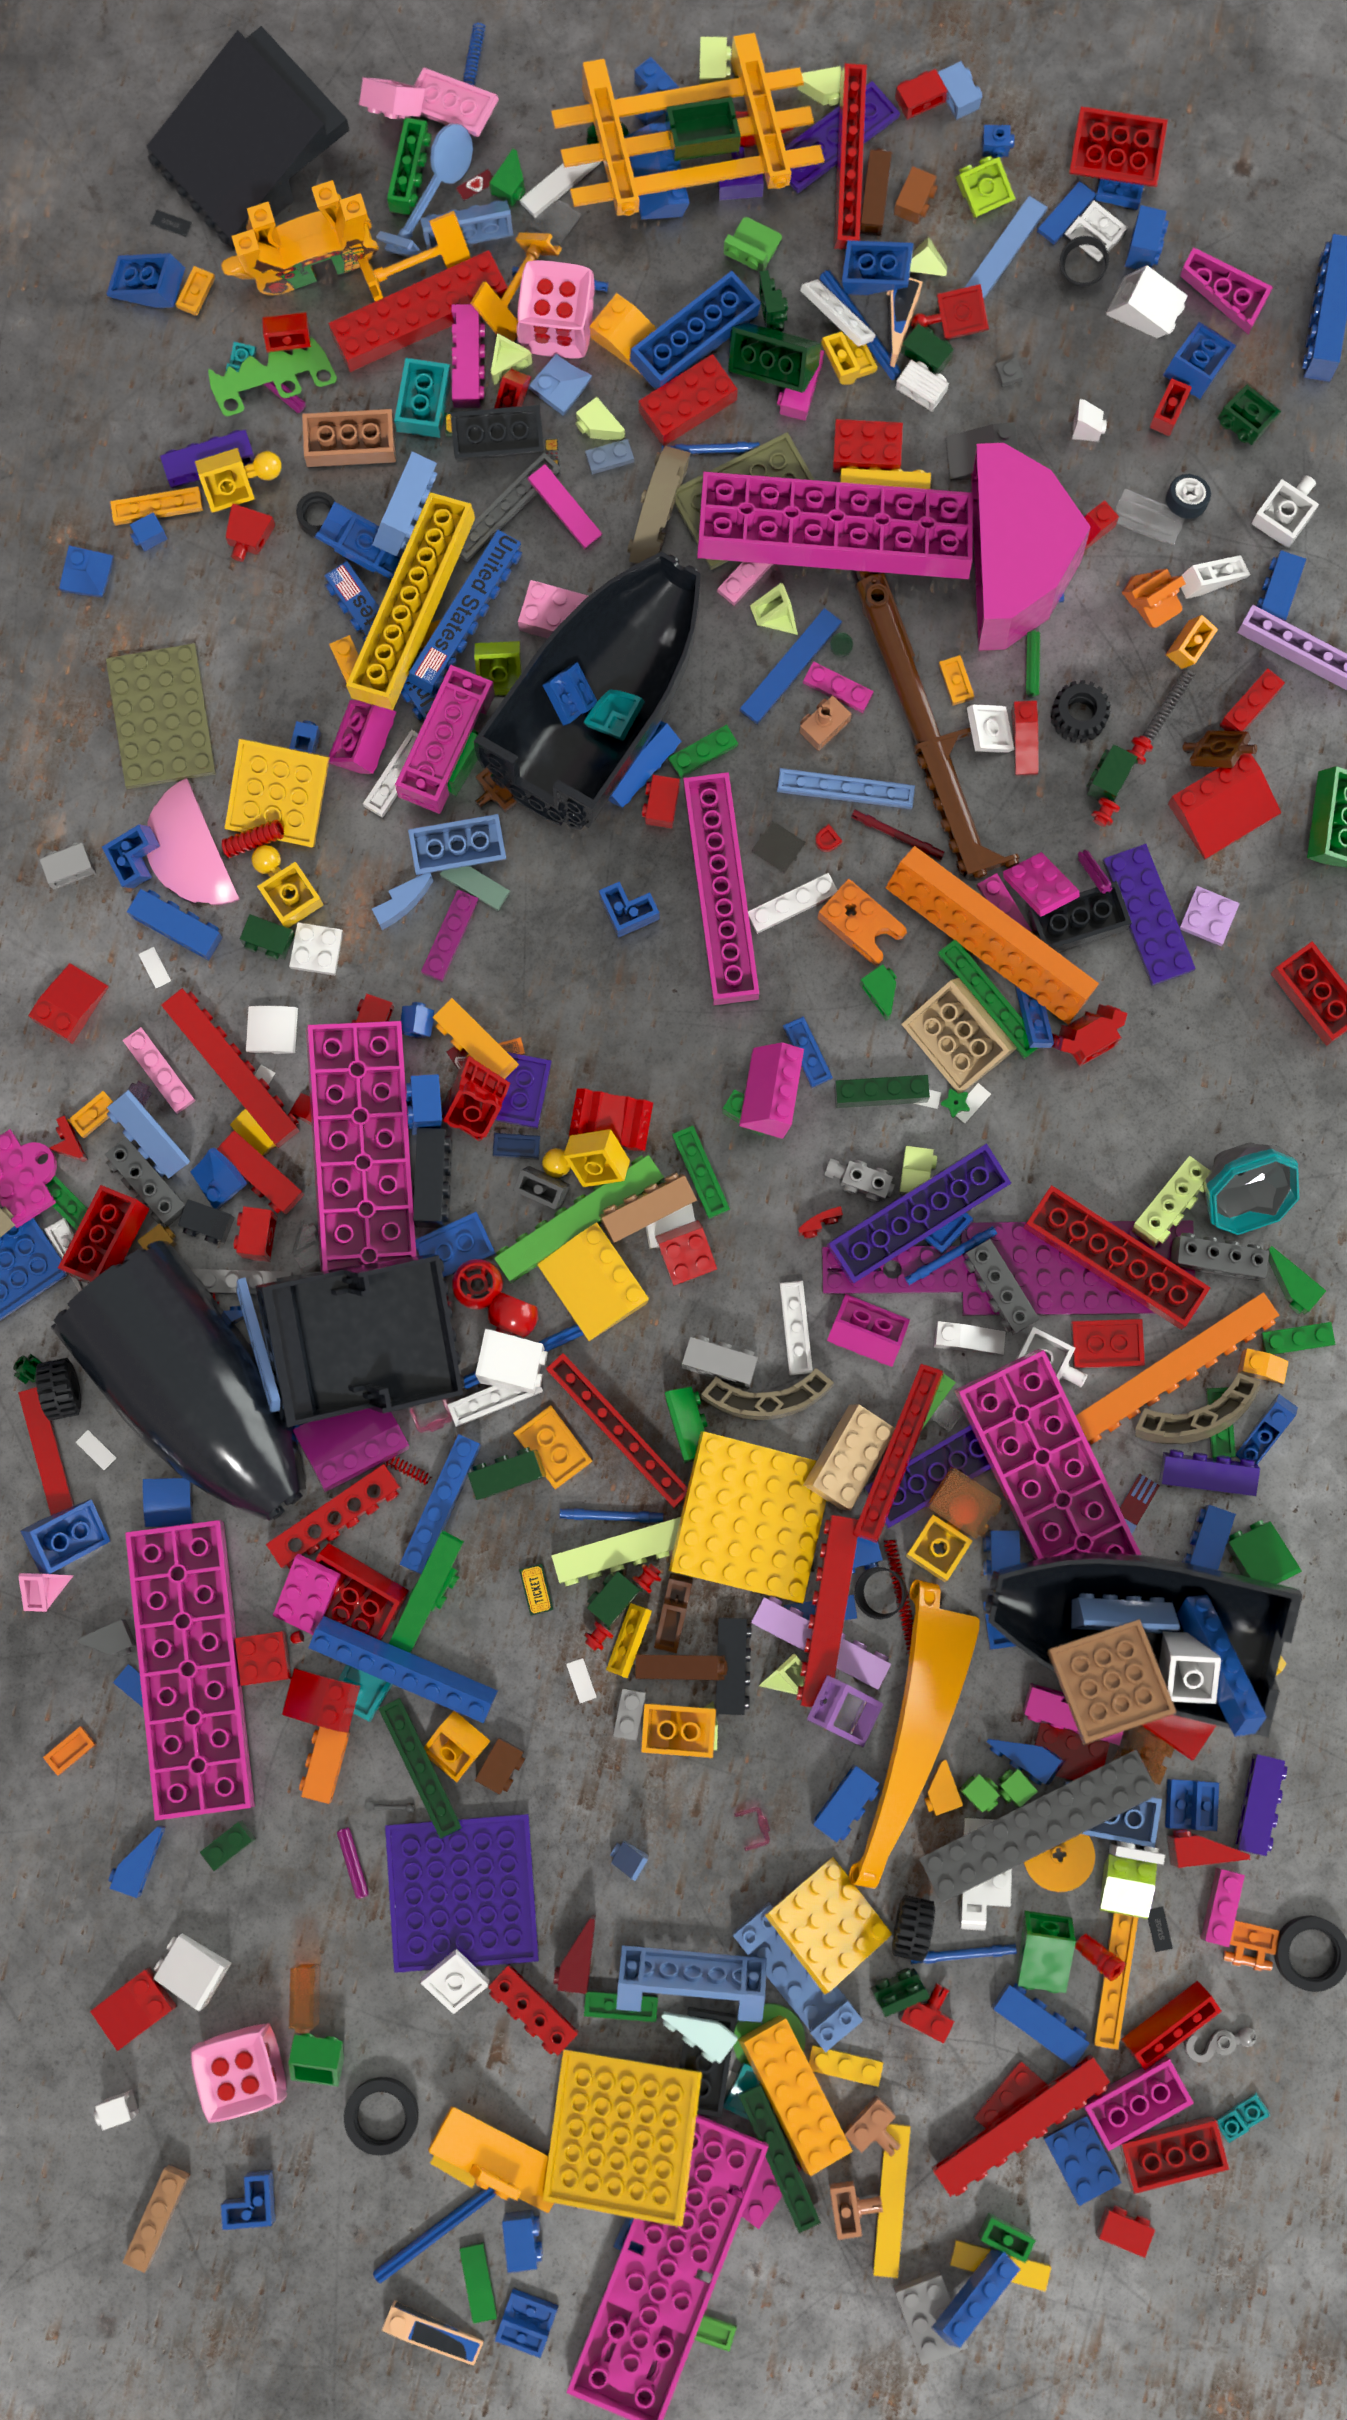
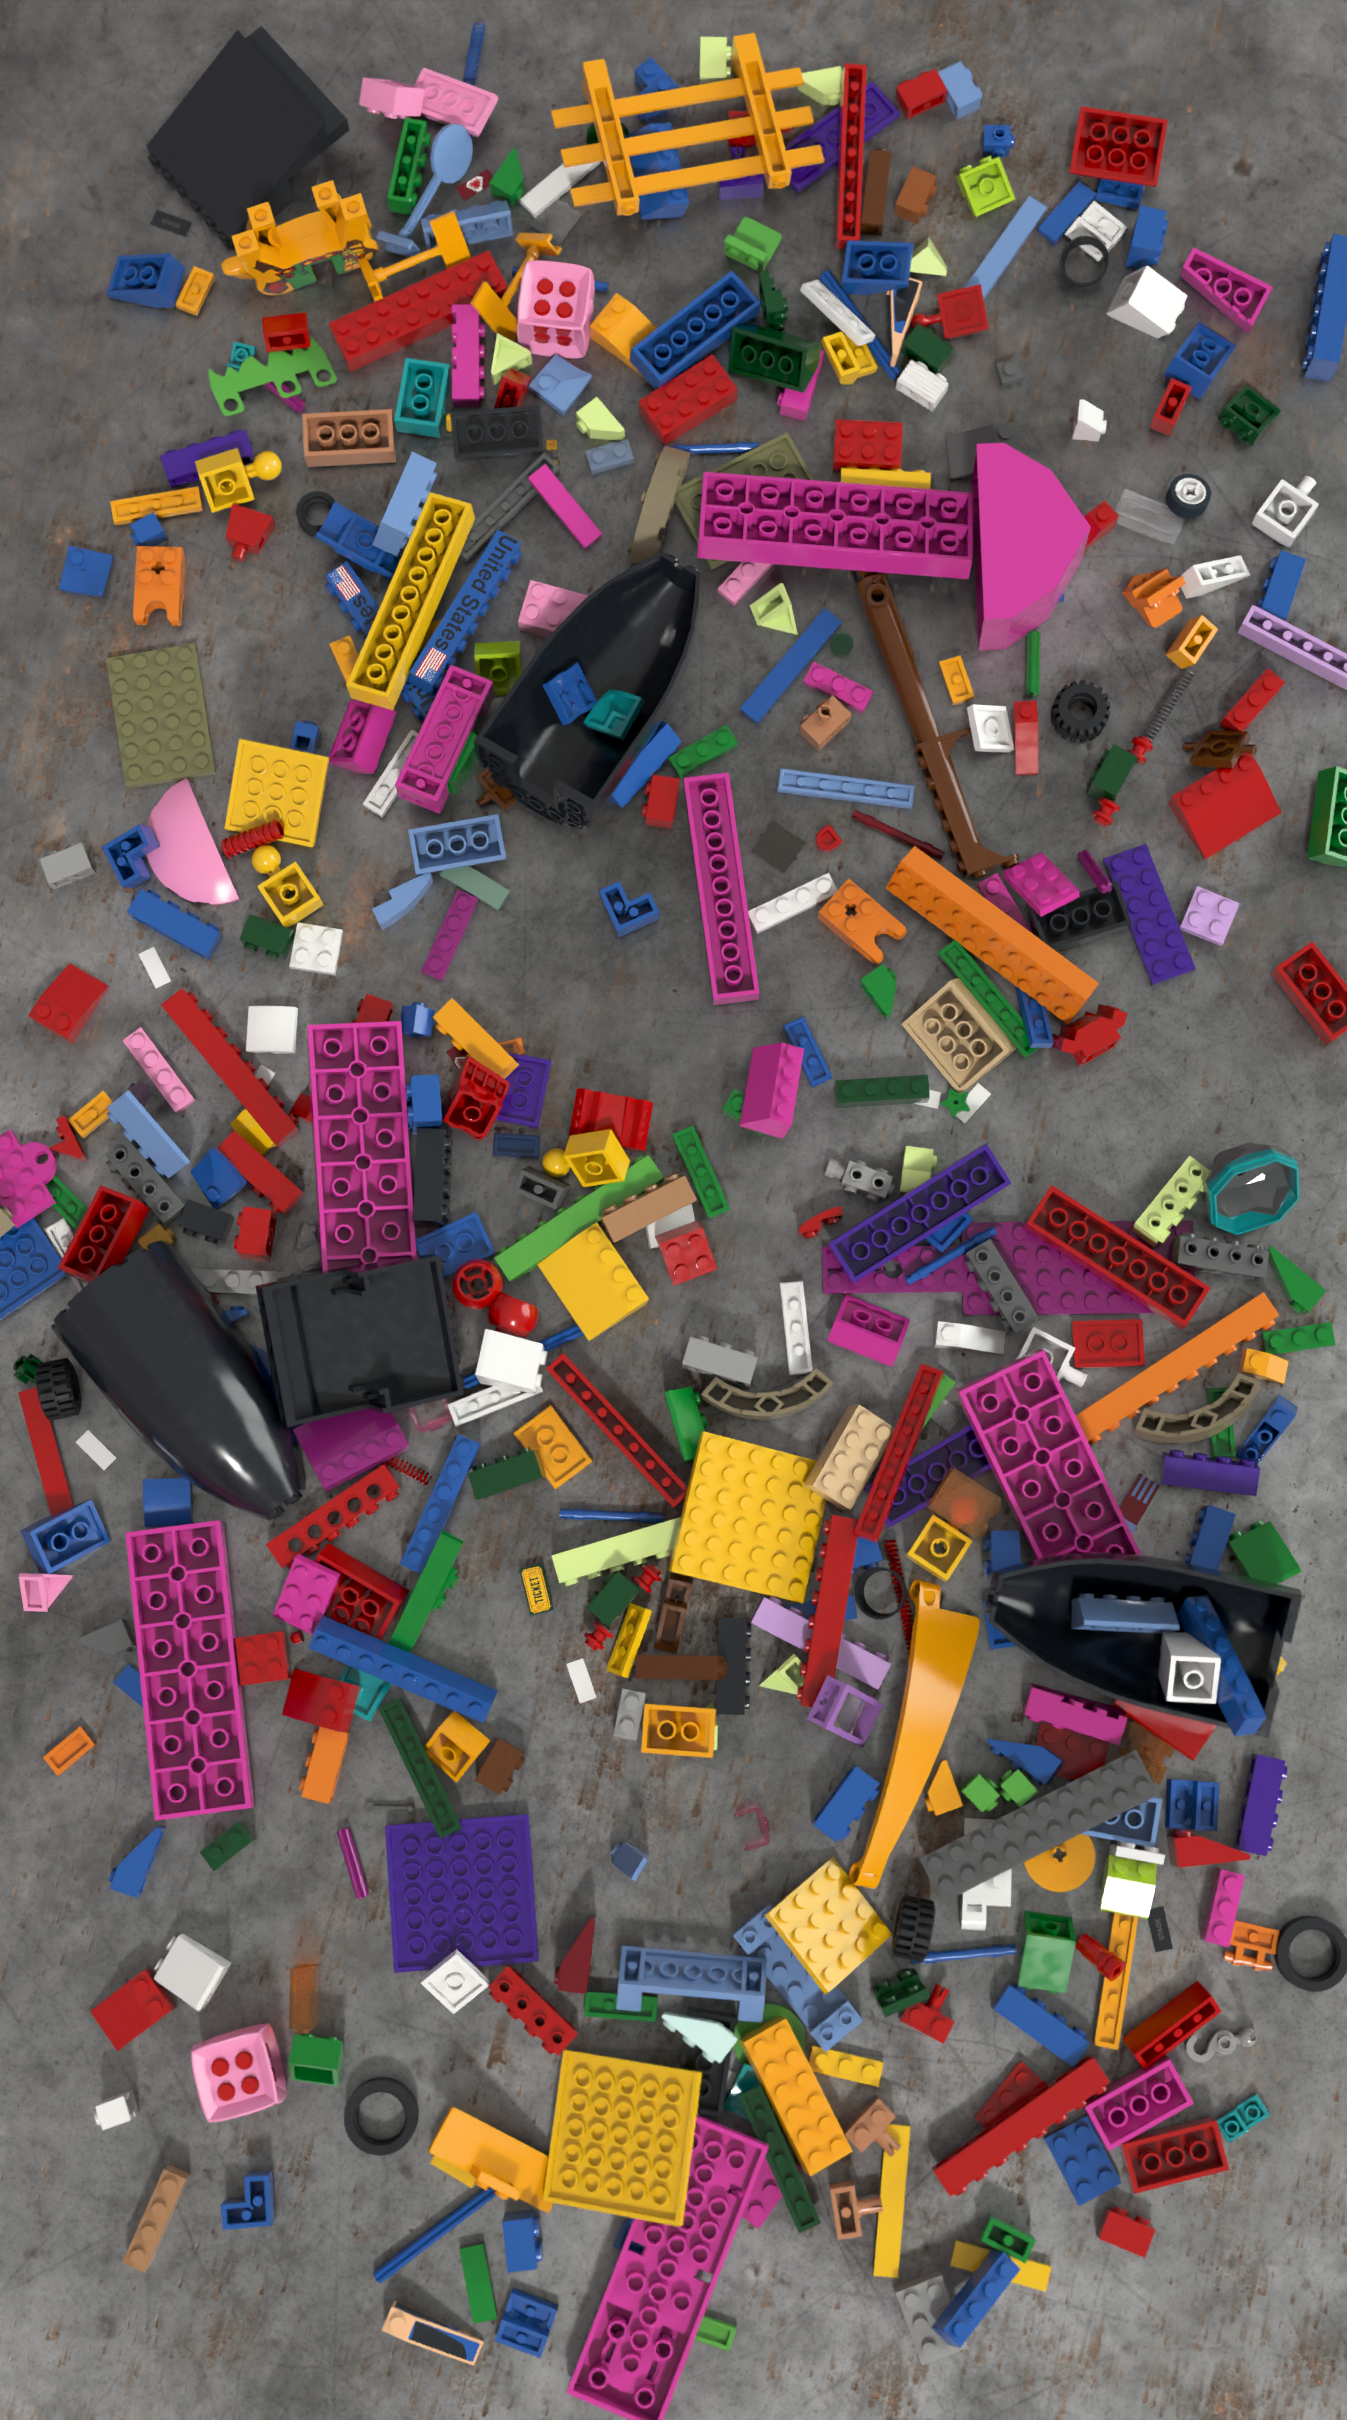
medium blue tile [236,1278,280,1412] -> none
dark green piece [665,97,741,162] -> none
medium nougat plate [1048,1619,1176,1745] -> none
none -> orange brick [133,546,186,626]

